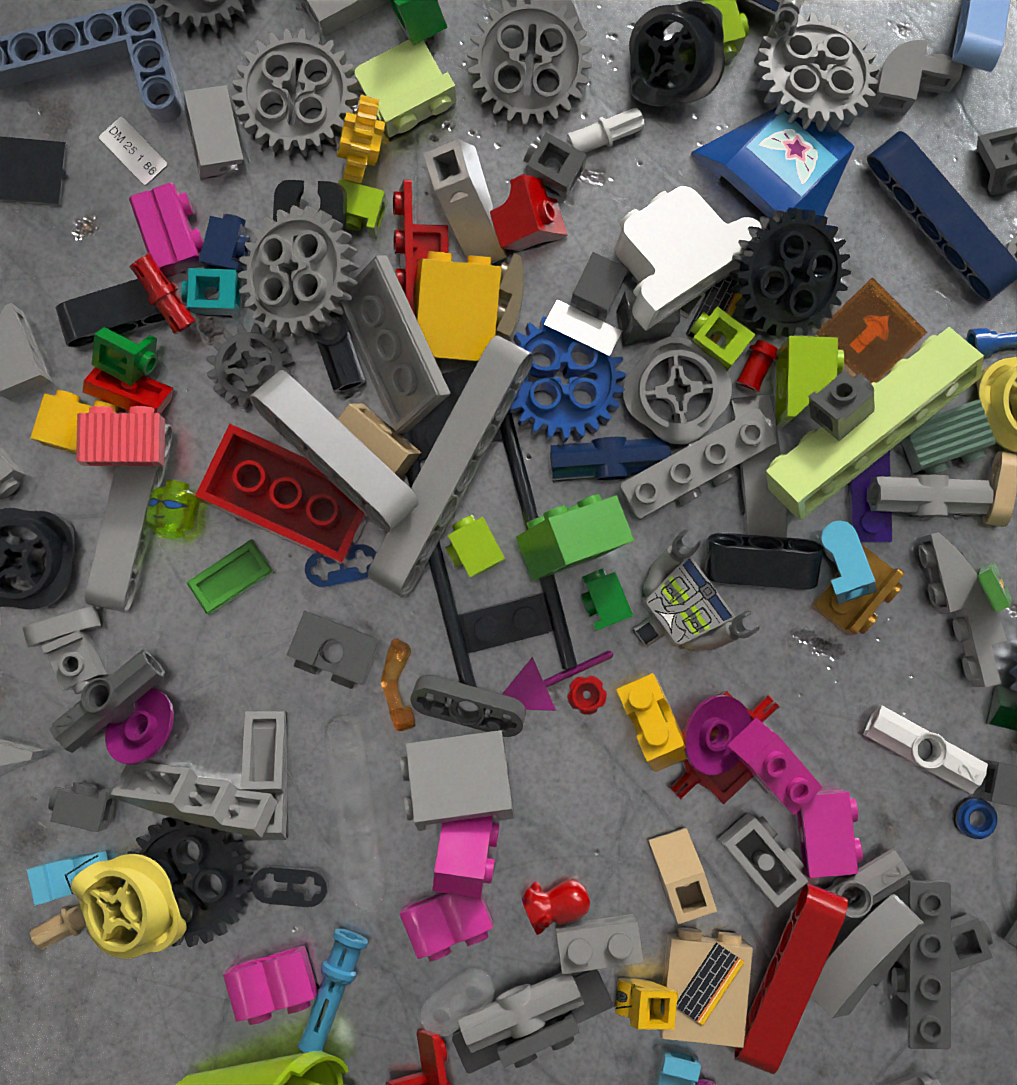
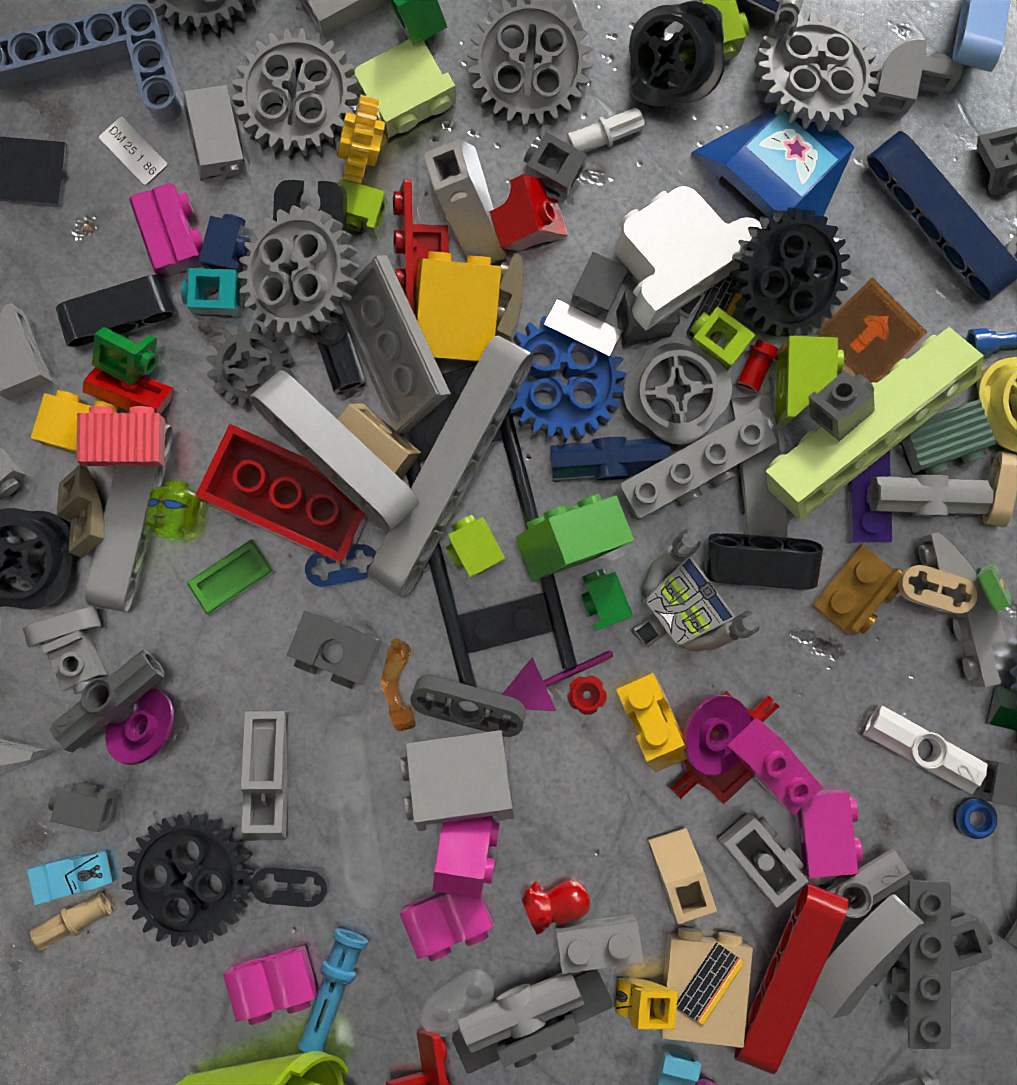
light yellow piece [71,854,187,959] -> none
light grey slope [110,762,278,838] -> none
red pin [129,253,196,335] -> none
medium azure leg [821,521,877,604] -> none
none -> dark tan slope [57,464,104,558]
none -> tan beam [897,565,978,614]

